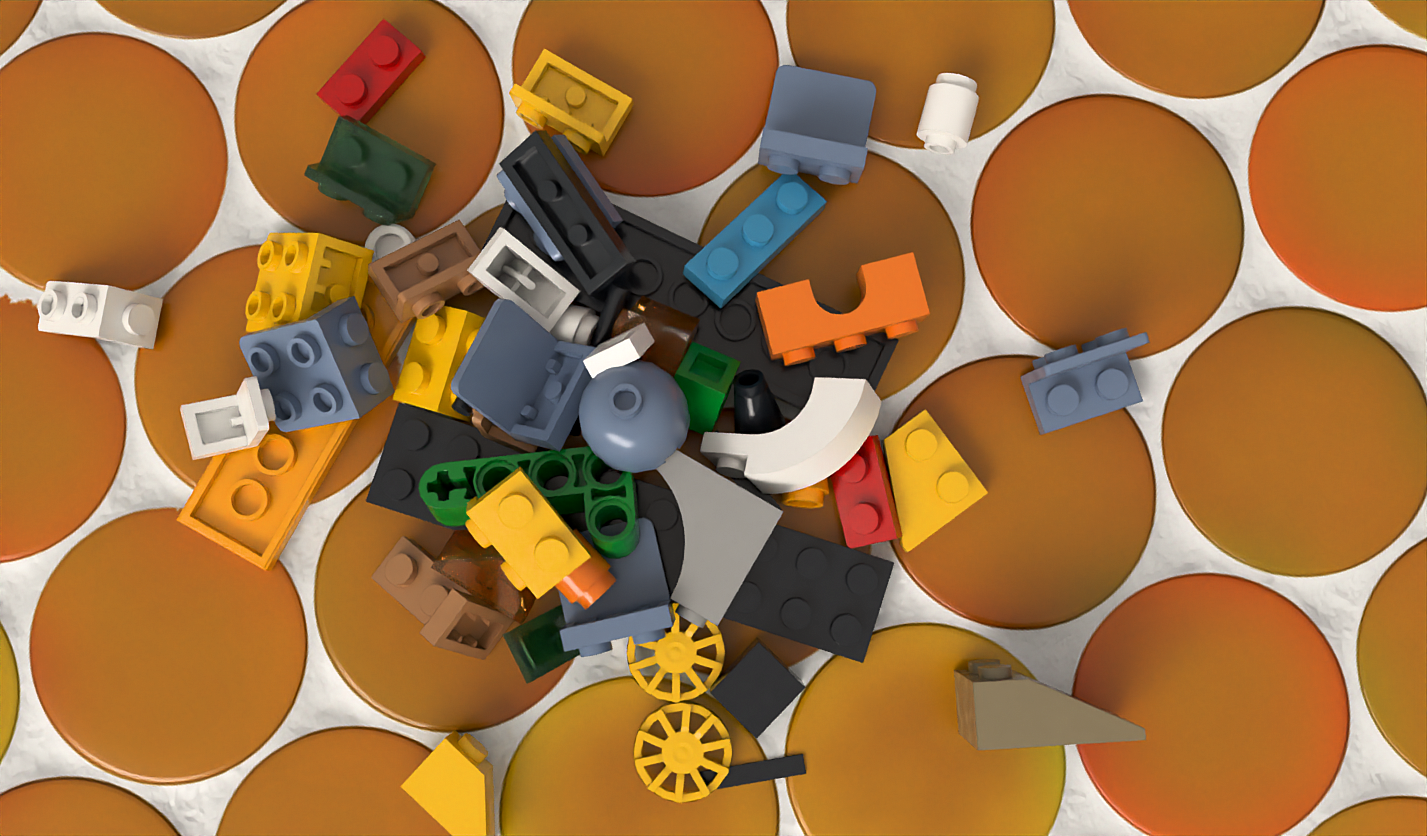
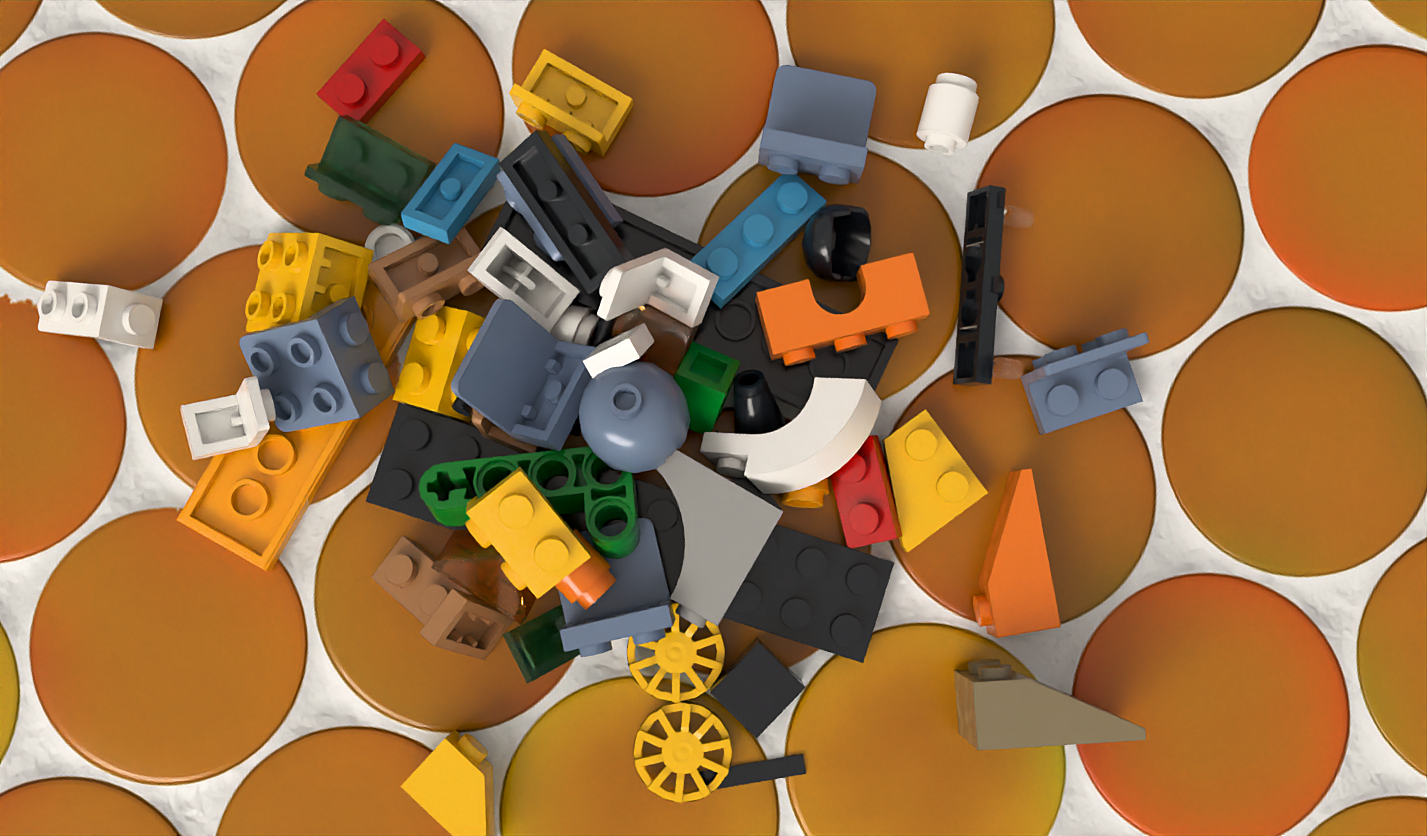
none -> dark azure plate [401,143,501,245]
none -> white bracket [597,248,719,328]
none -> black hair [802,204,871,282]
none -> black piece [953,185,1035,386]
none -> orange slope [973,468,1061,638]

